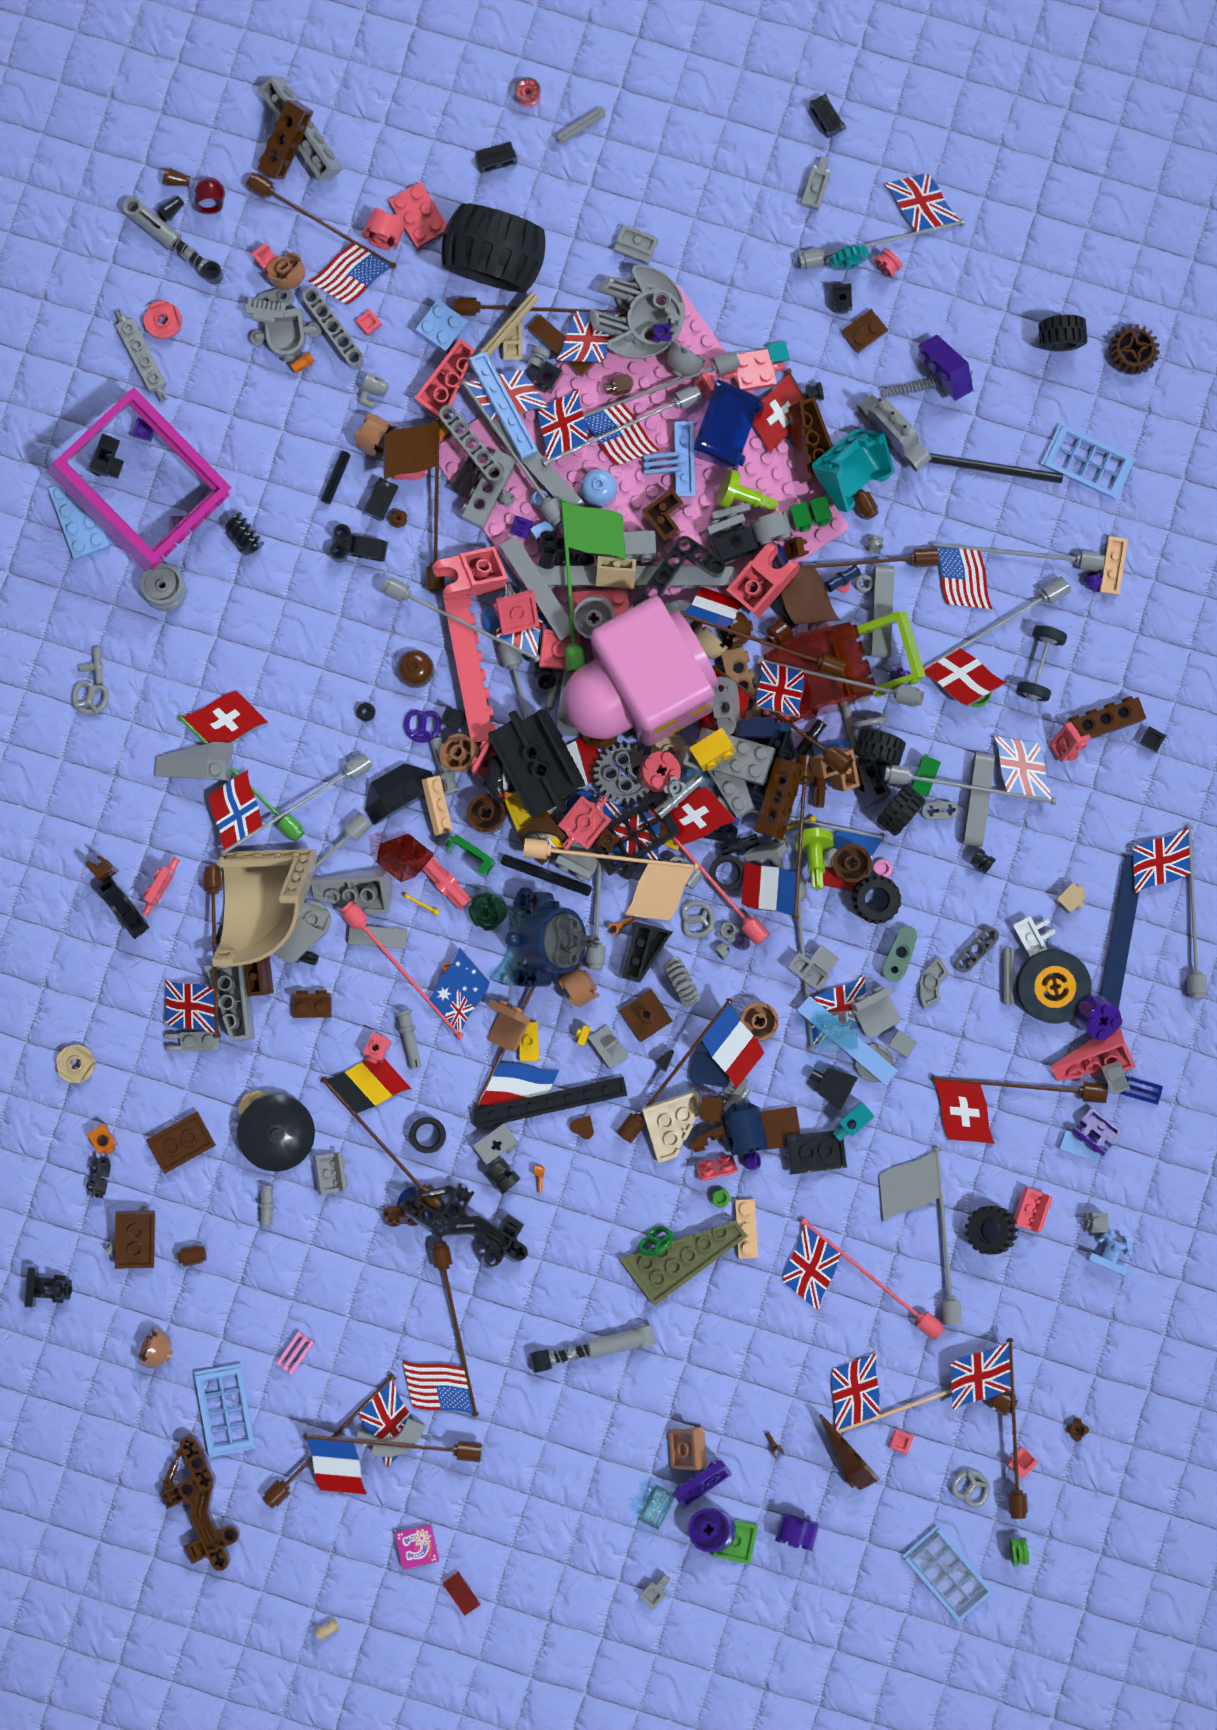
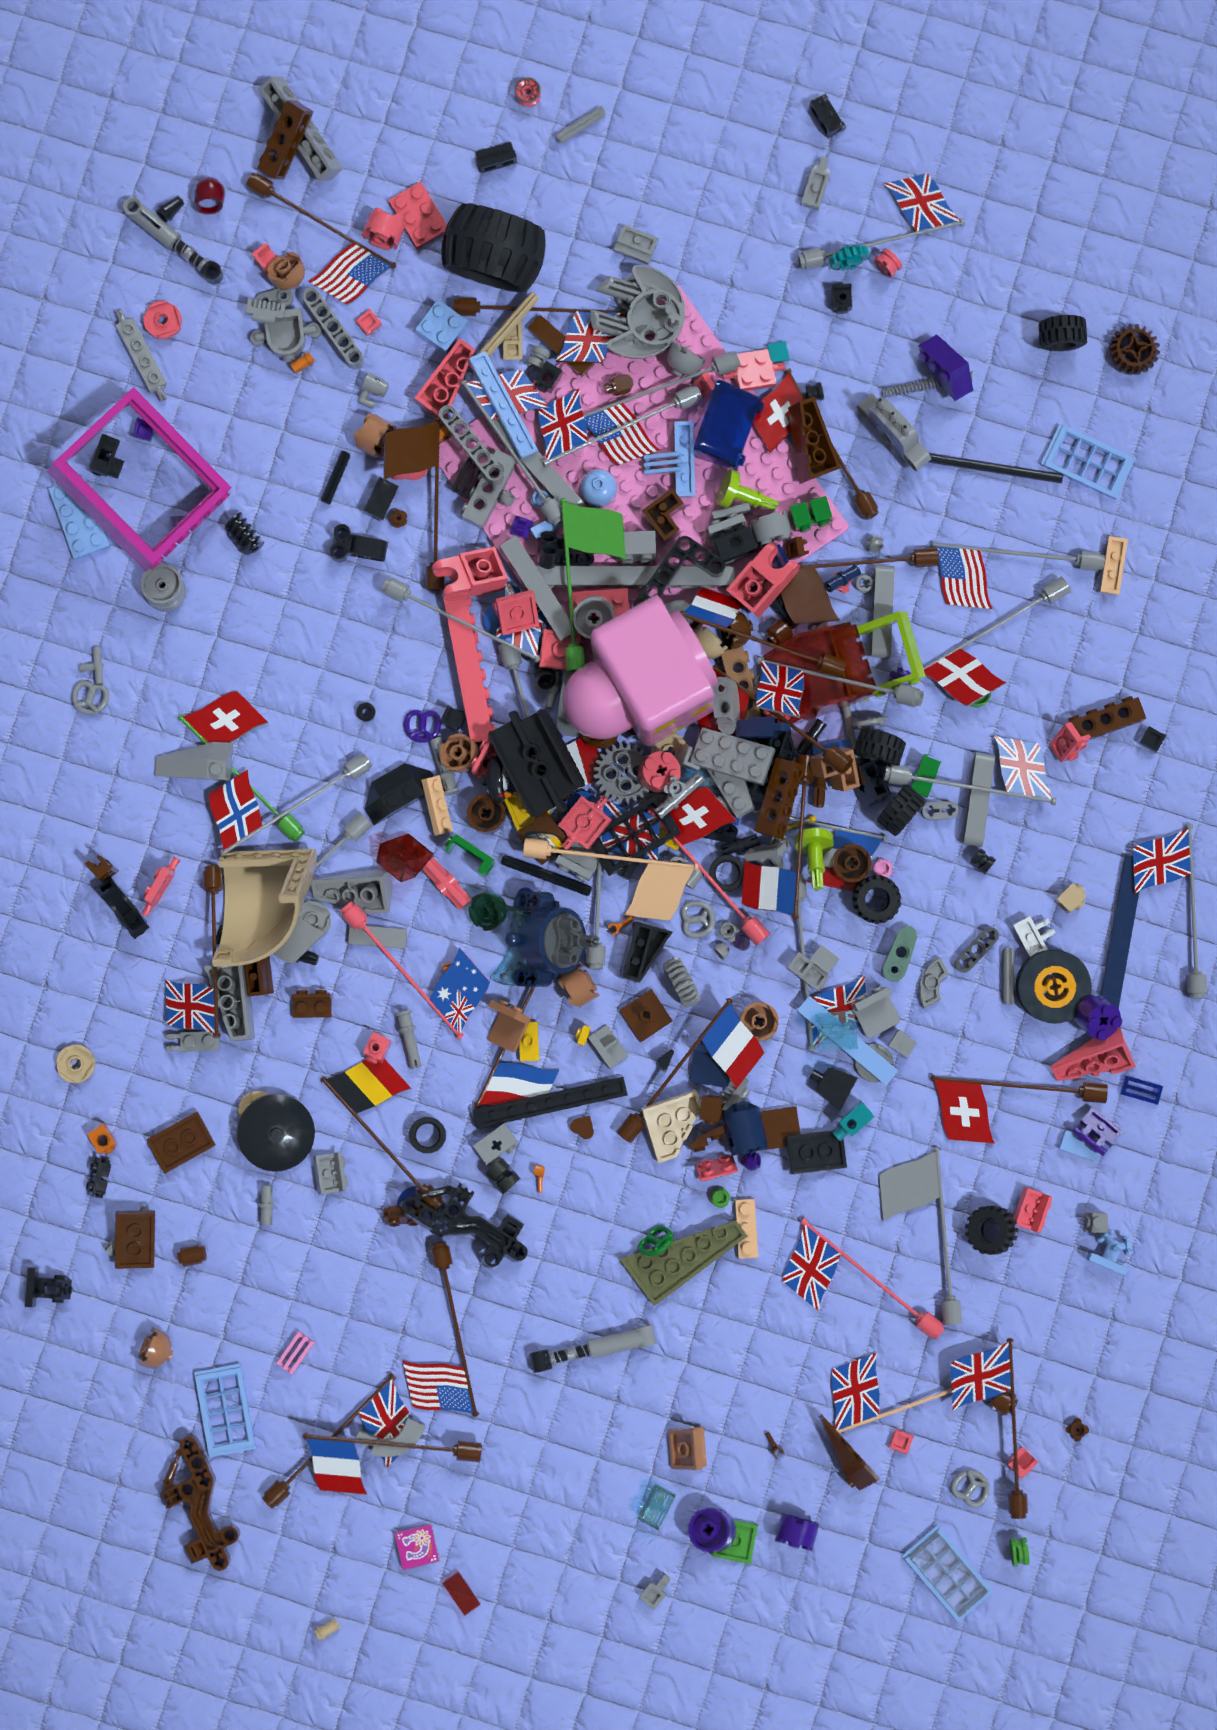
reddish brown cone [162,168,191,187] -> none
reddish brown cylinder [396,650,435,689] -> none
yellow hinge [403,893,440,916] -> none
tan brick [596,556,636,589] -> none
reddish brown plate [597,829,619,852] -> none
dark purple plate [652,323,672,343] -> none
dark purple plate [673,1459,732,1508] -> none
yellow brick [689,728,736,772] -> none
teal windscreen [812,429,895,512] -> none
reddish brown plate [841,308,888,354] -> none
black axle [1016,625,1067,702] -> none
dark purple plate [1084,571,1103,592] -> none
light grey panel [1101,1060,1130,1095] -> none

